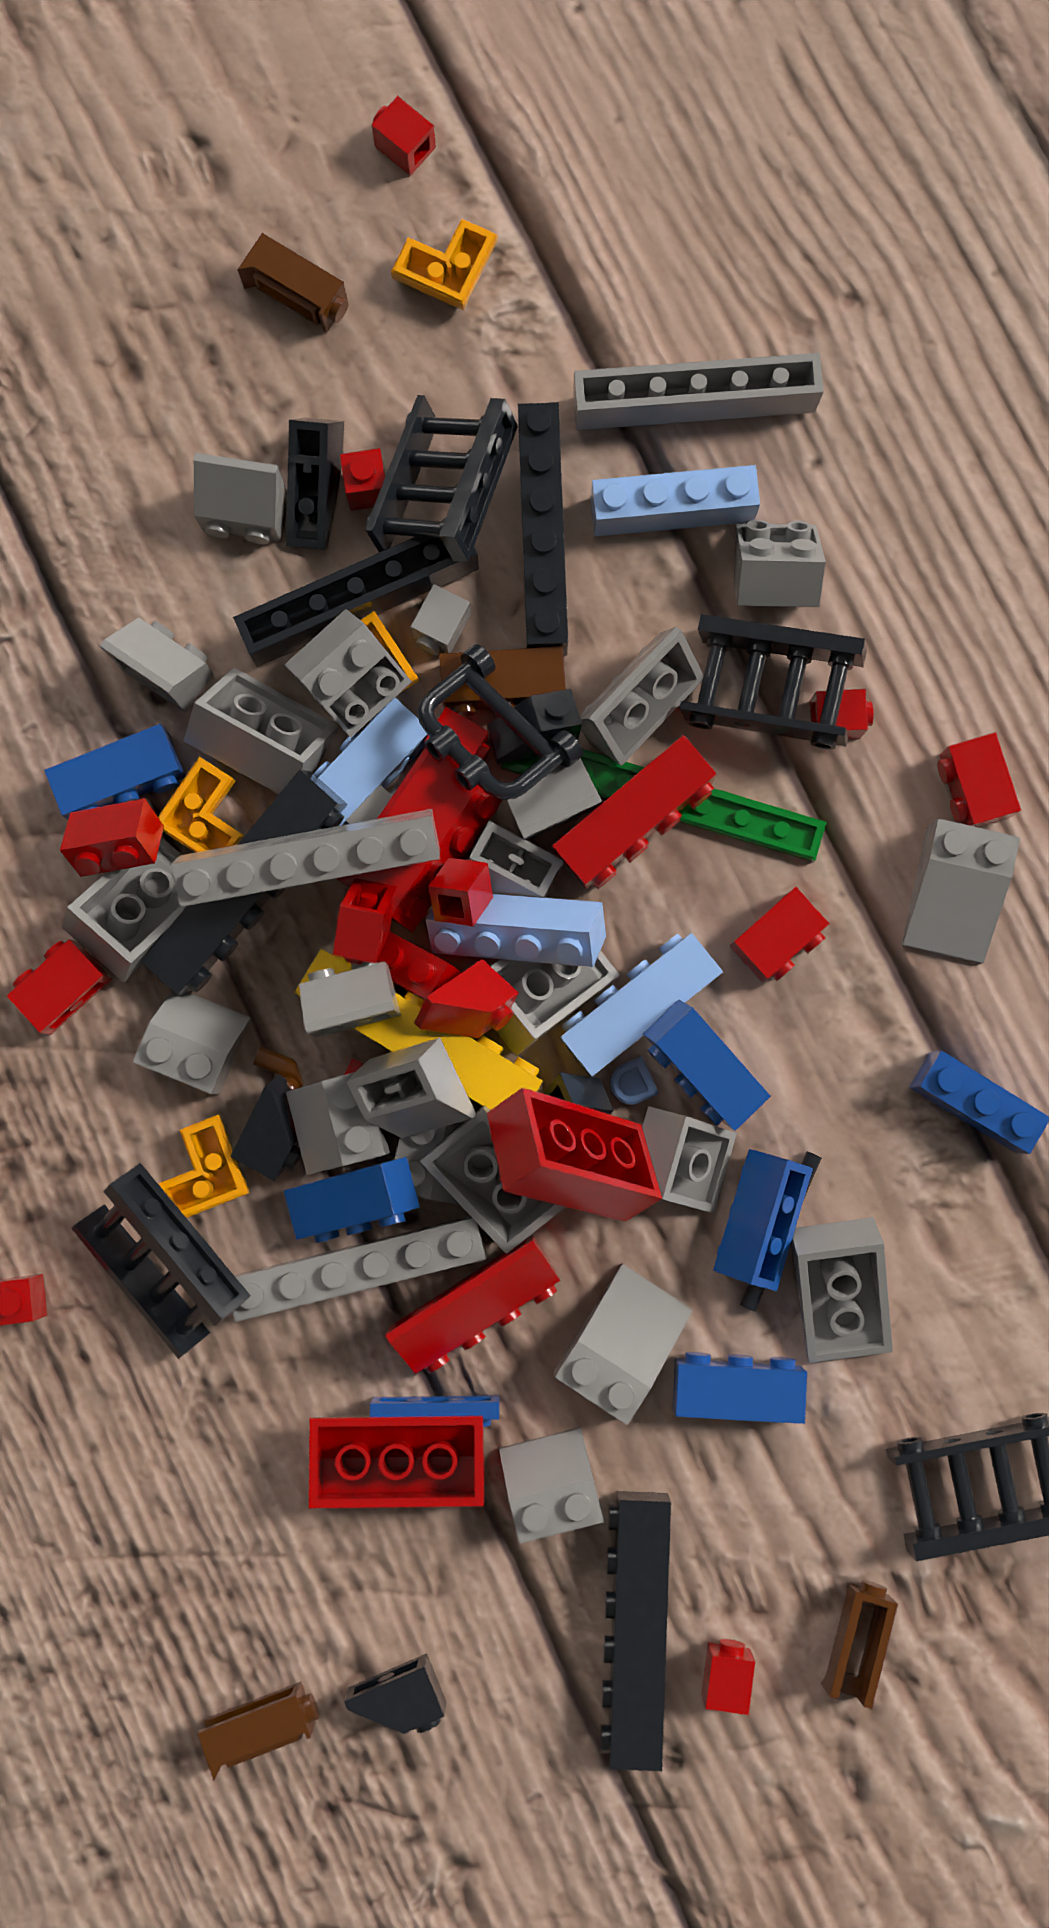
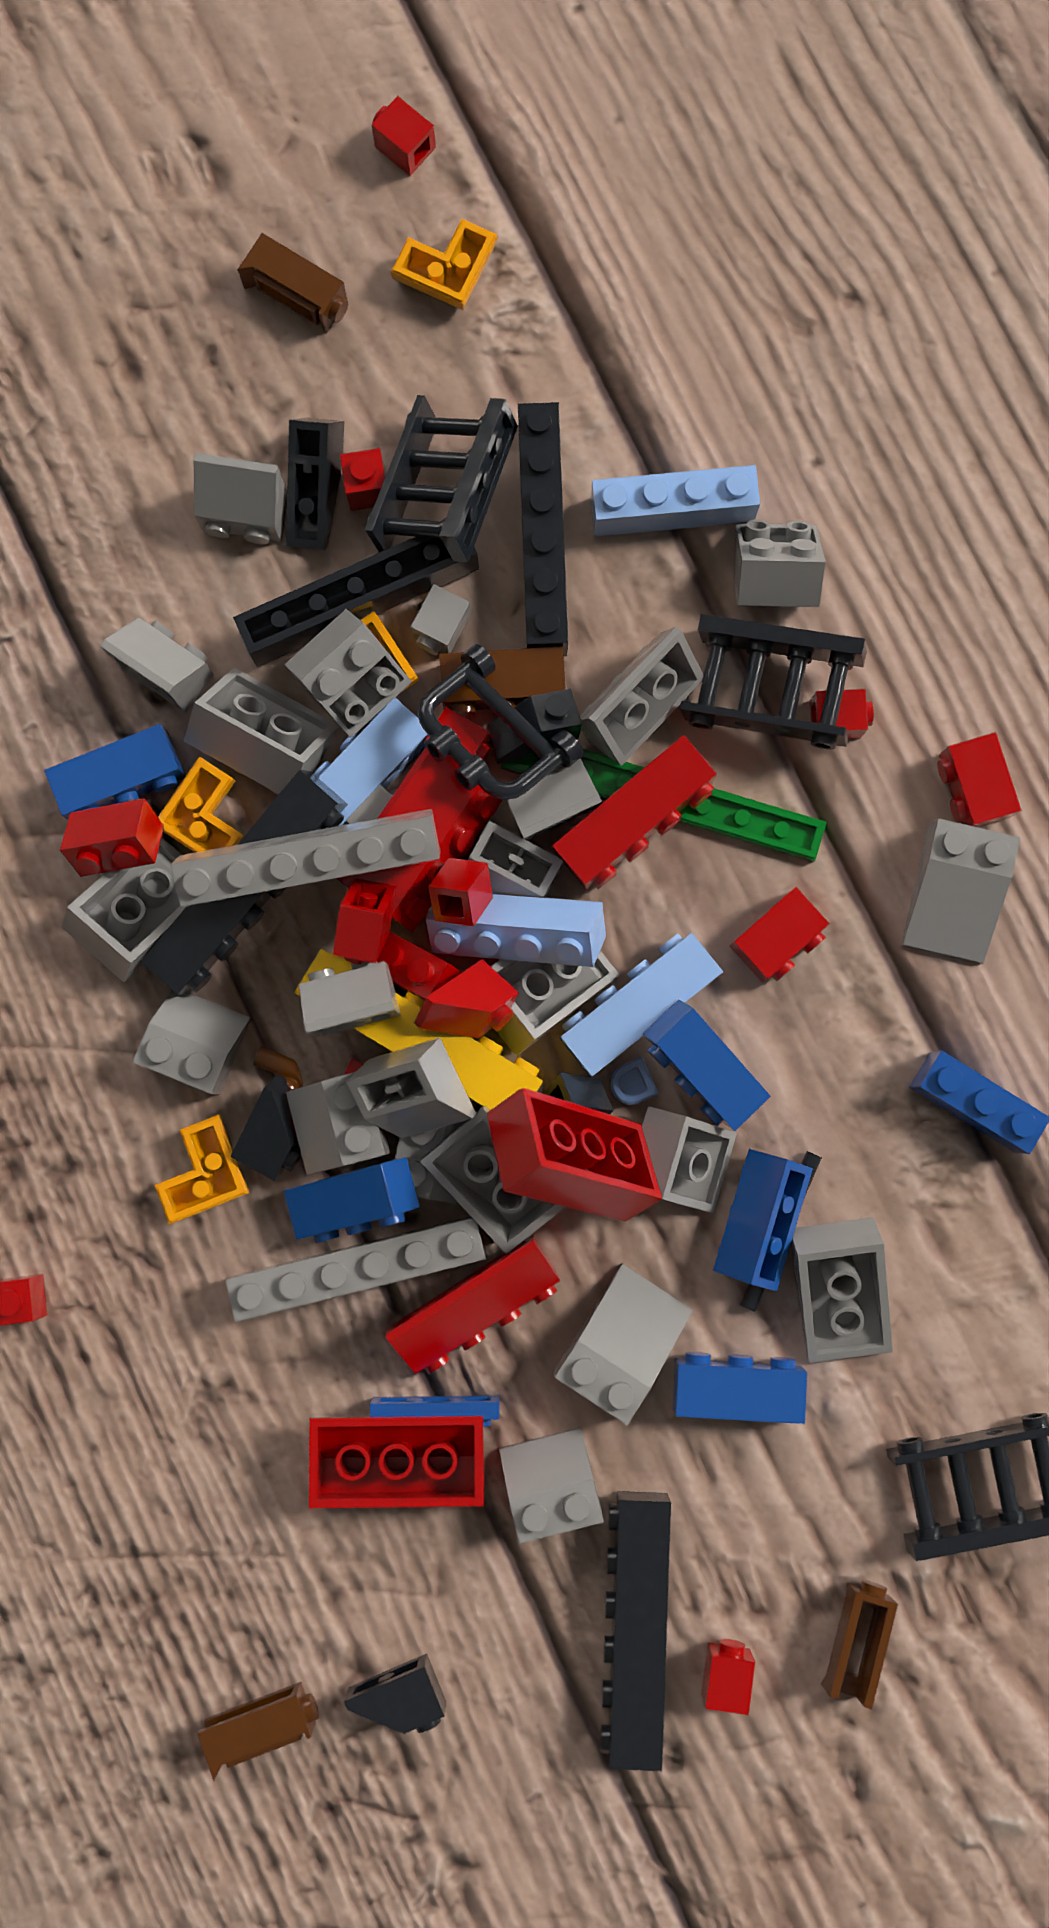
red brick [7,939,112,1035] -> none
black fence [71,1163,251,1359] -> none
light grey brick [573,353,824,430] -> none

